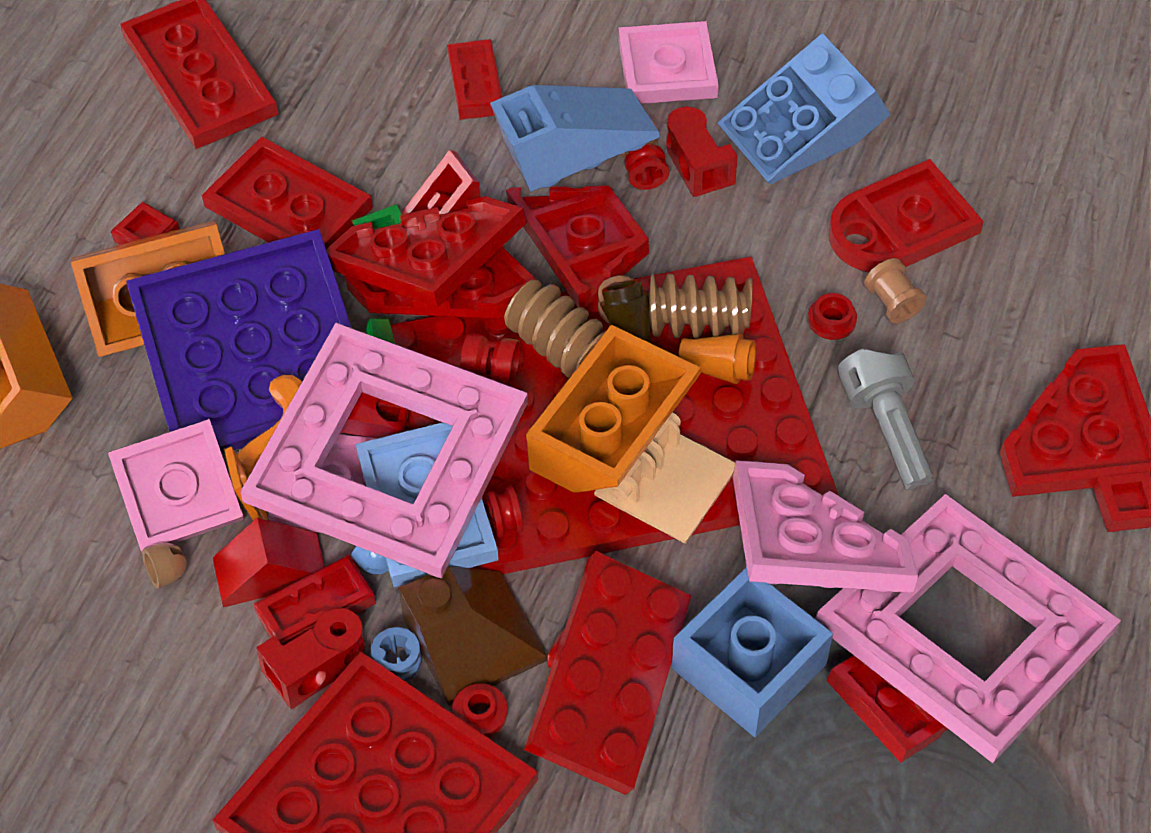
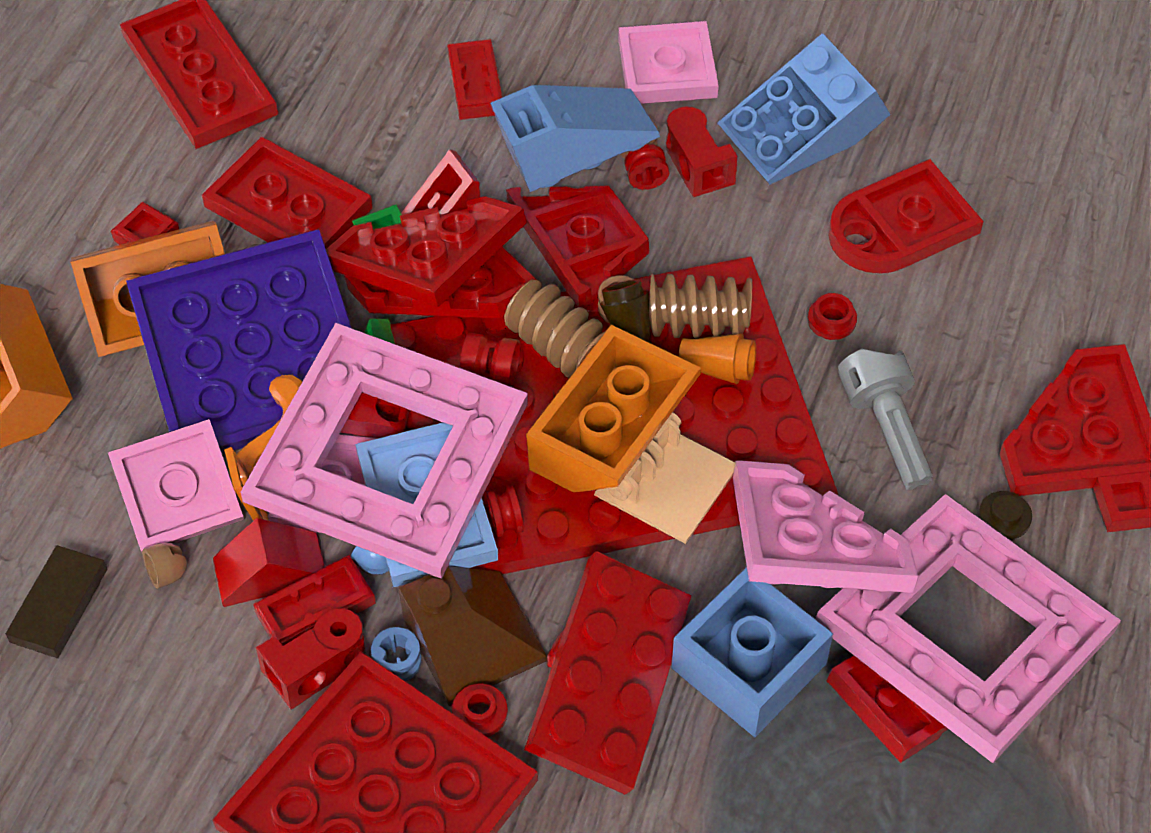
nougat bush [864,258,927,324] -> none
none -> dark brown tile [5,545,107,659]
none -> dark brown plate [978,491,1032,541]

